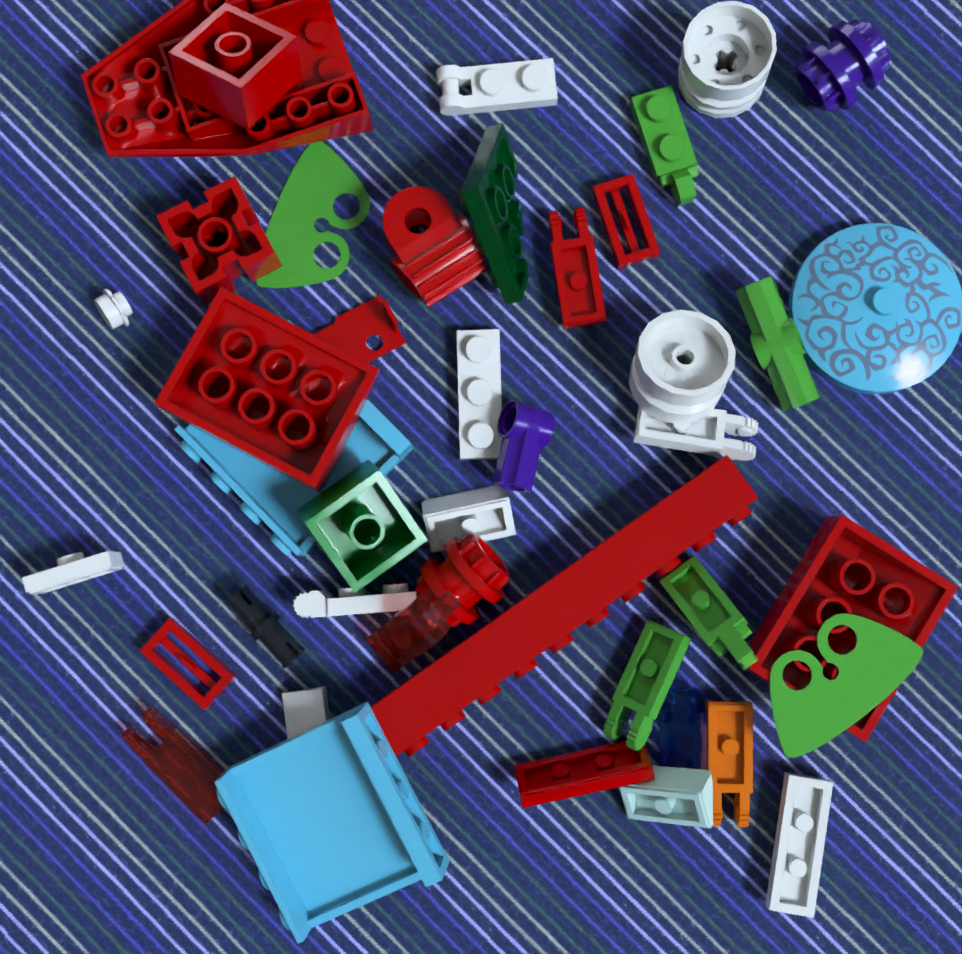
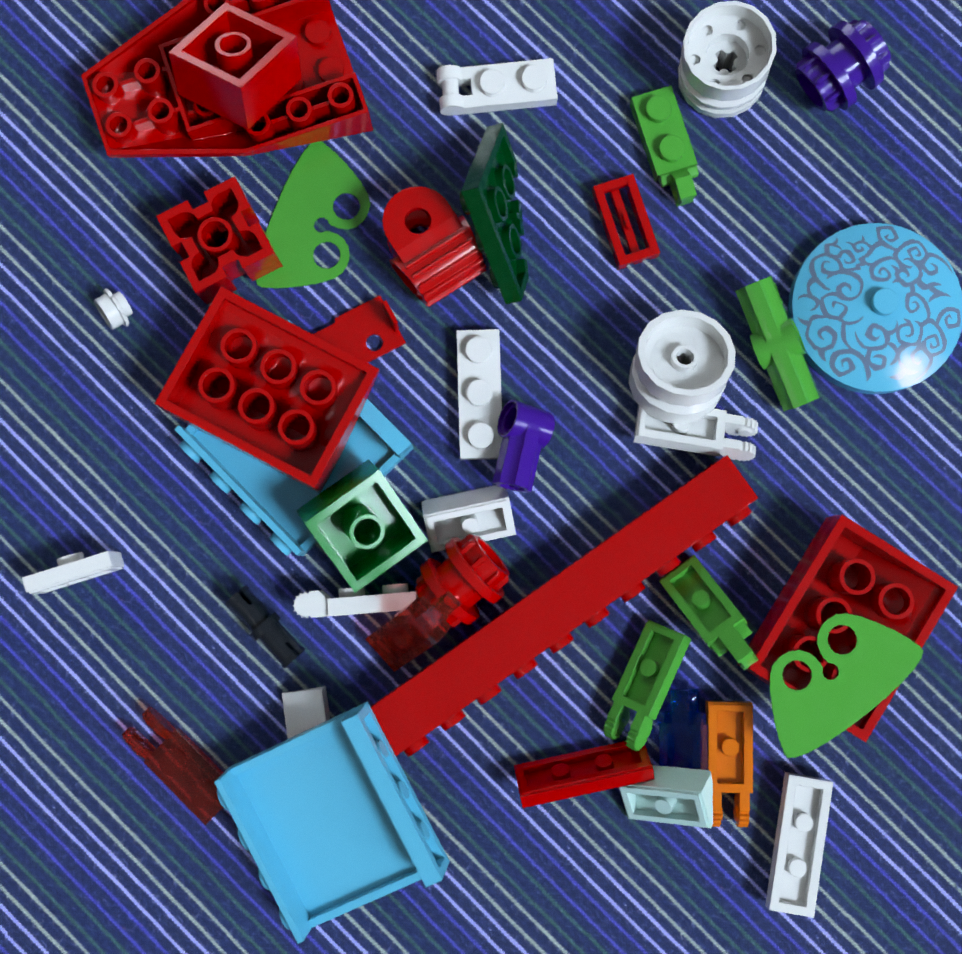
red tile [140,618,237,710] -> none
red hinge [547,206,606,329] -> none

